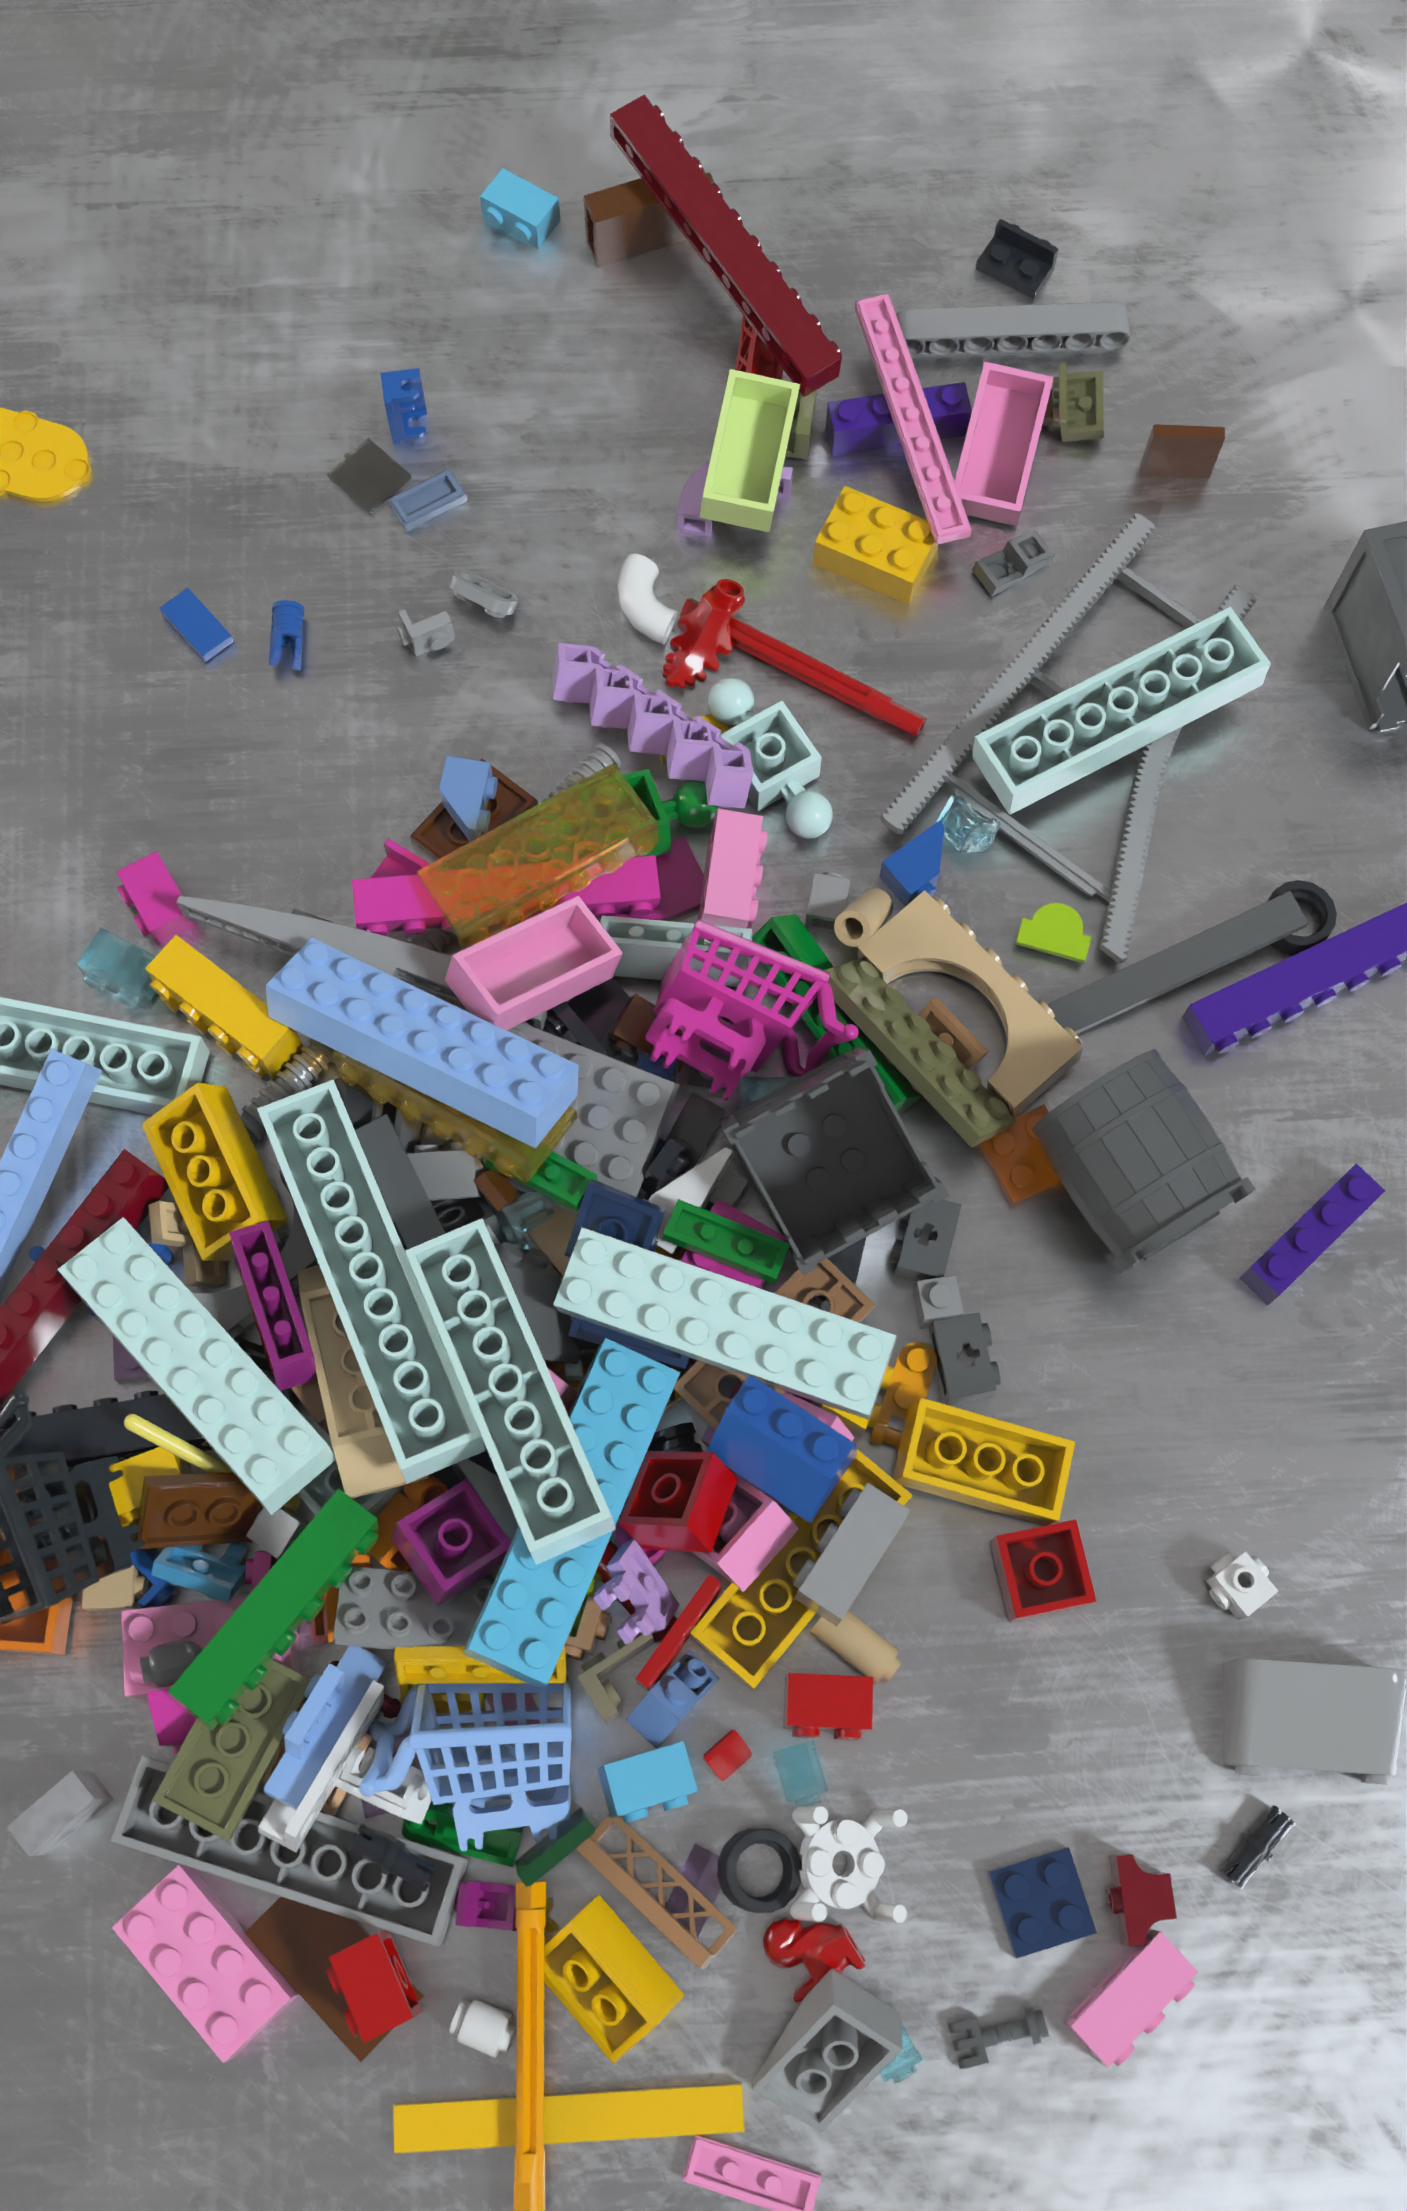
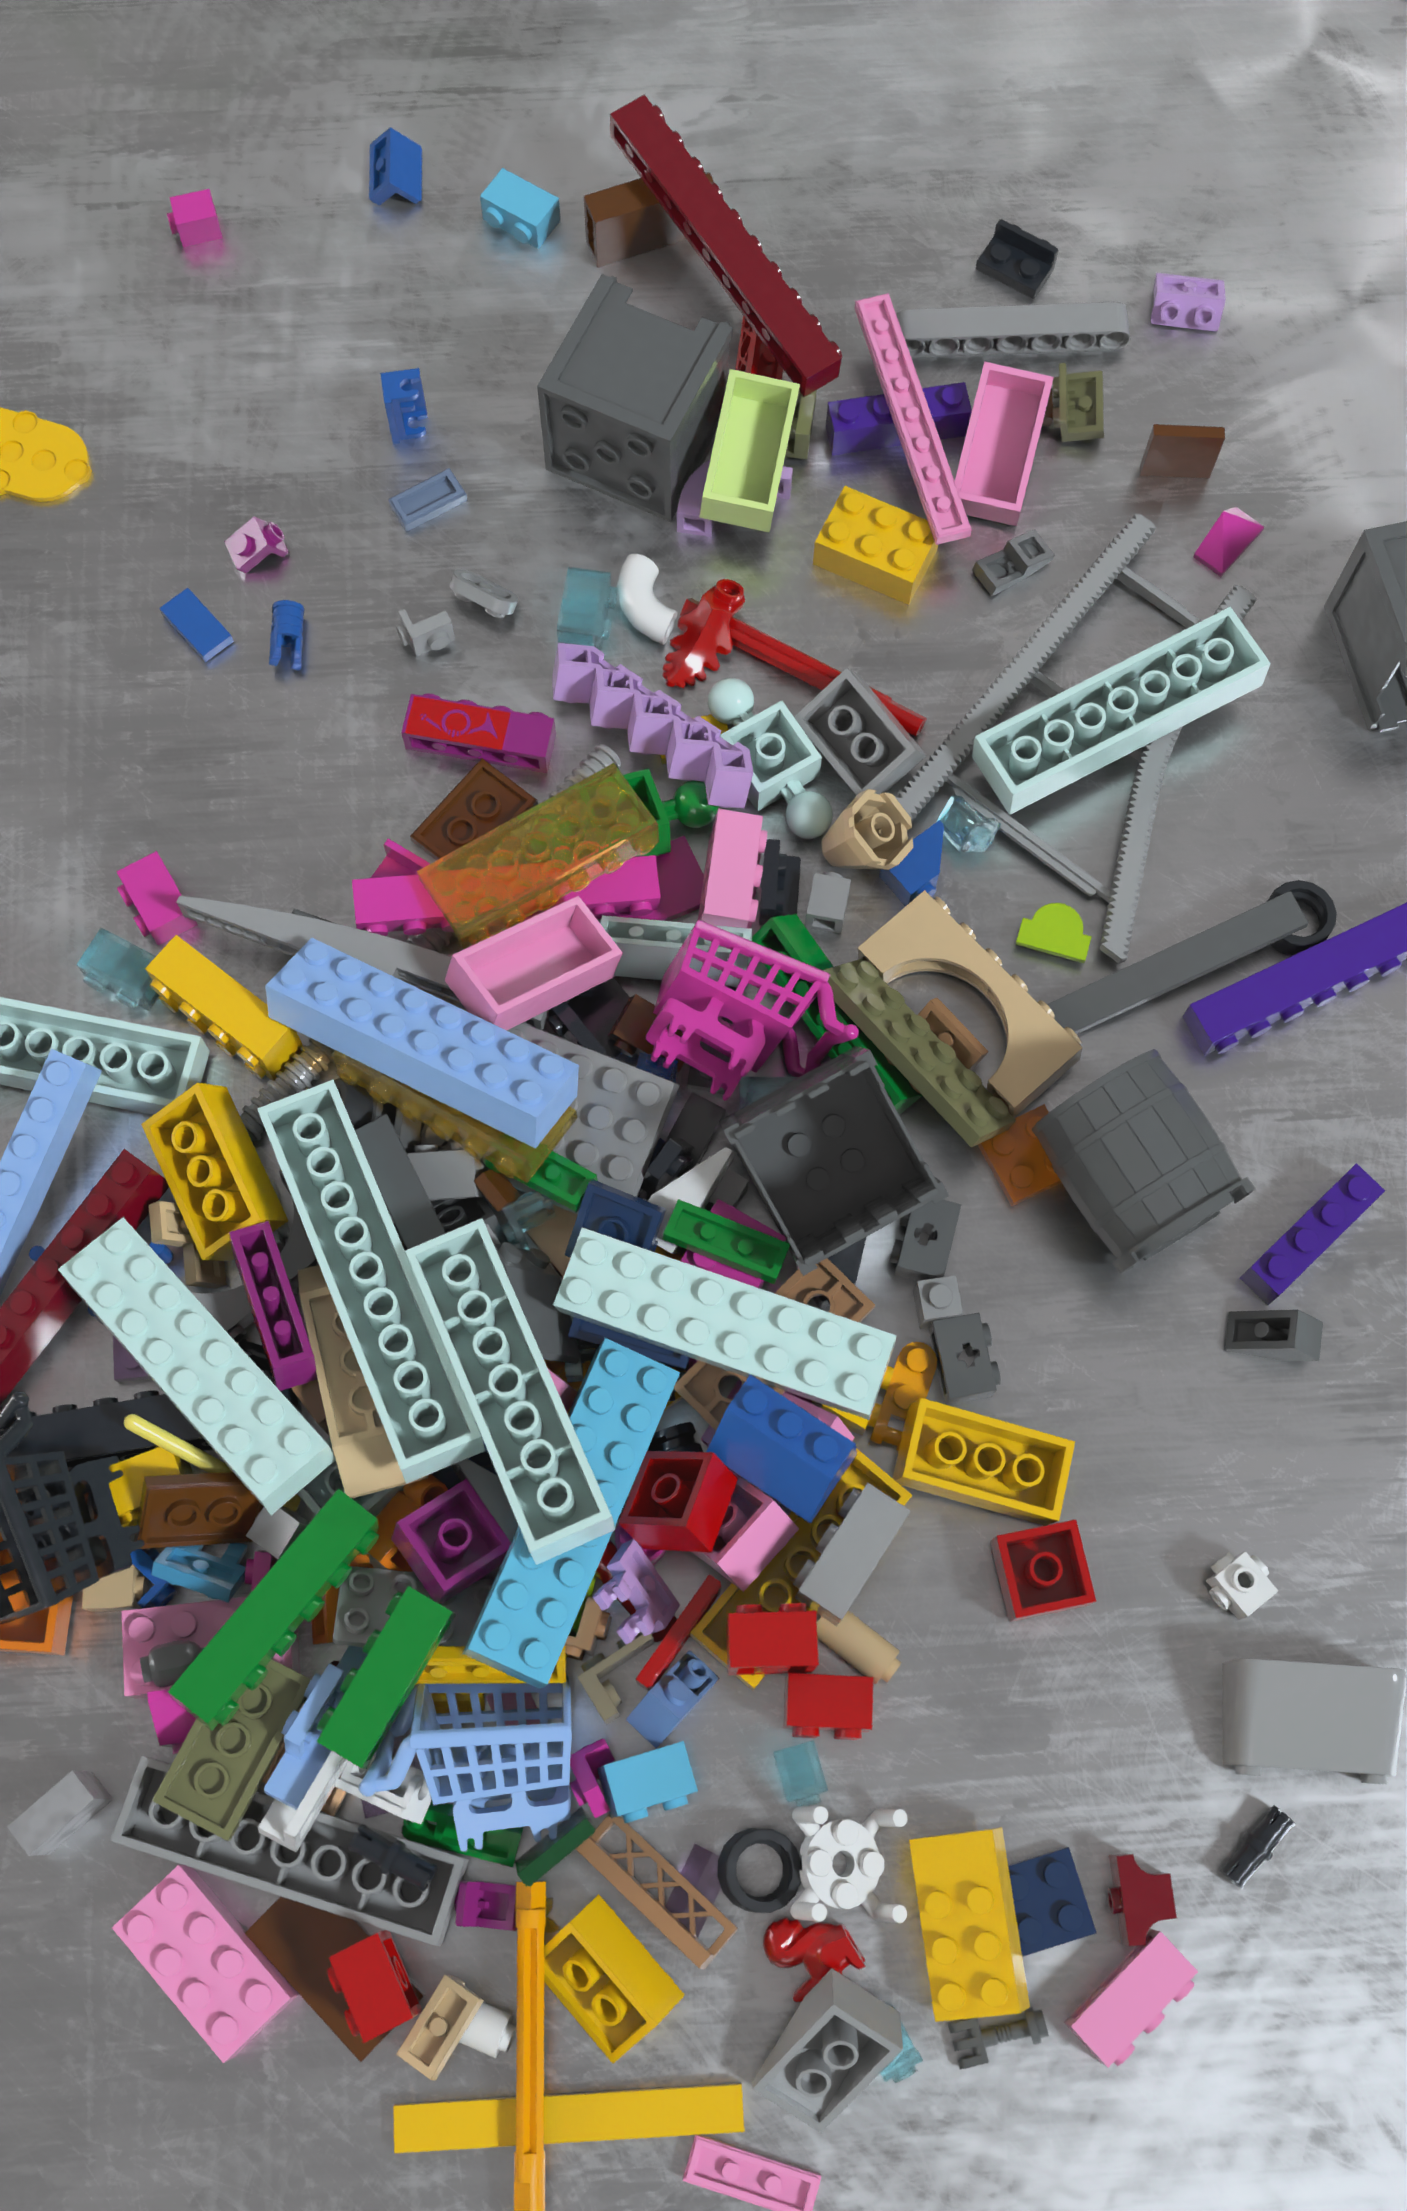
clear smoke piece [327,438,412,514] -> none
medium blue slope [439,756,498,845] -> none
red slope [703,1730,752,1781] -> none
tan brick [834,888,893,947] -> none
none -> dark pink brick [167,189,223,247]
none -> bracket [224,516,289,573]
none -> green brick [316,1586,456,1769]
none -> blue panel [369,127,422,206]
none -> tan panel [396,1975,484,2080]
none -> magenta brick [401,693,556,774]
none -> dark grey container [537,274,733,522]
none -> clear light blue brick [557,567,617,651]
none -> dark pink bracket [569,1739,616,1818]
none -> red brick [726,1603,819,1675]
none -> black bracket [759,839,801,926]
none -> light grey brick [794,668,927,795]
none -> tan cone [822,789,913,870]
none -> yellow brick [909,1827,1030,2022]
none -> lavender bracket [1151,273,1226,331]
none -> dark pink slope [1193,507,1264,577]
none -> dark grey slope [1225,1309,1323,1361]

